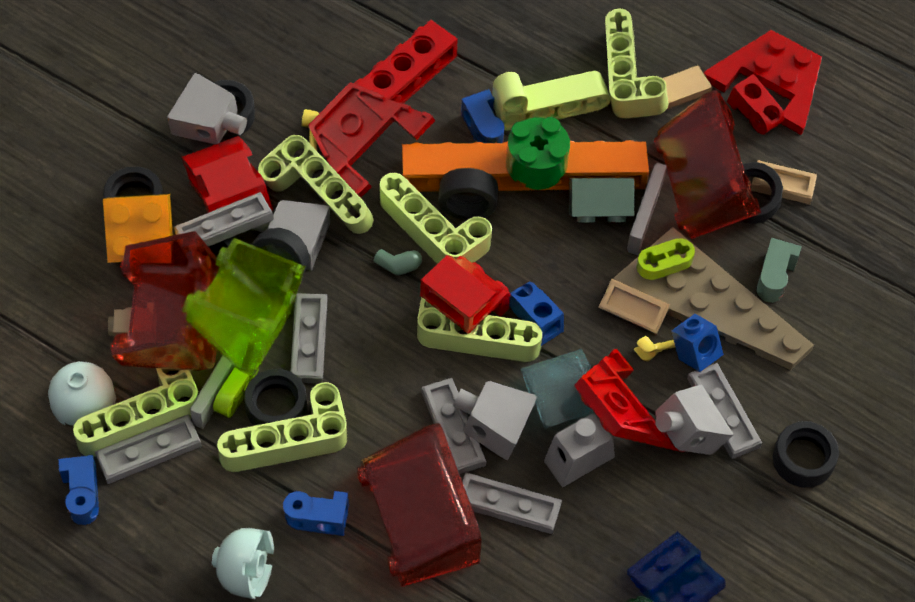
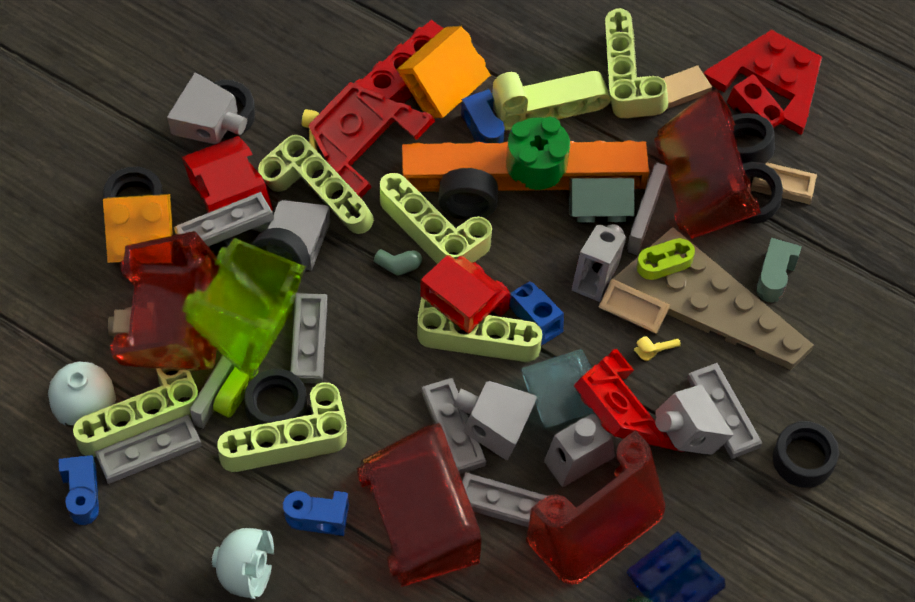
blue brick [671,314,724,372] -> none
none -> light orange brick [397,26,491,118]
none -> clear red windscreen [526,430,666,584]
none -> light grey torso [571,224,626,302]
none -> black tyre [716,113,775,168]

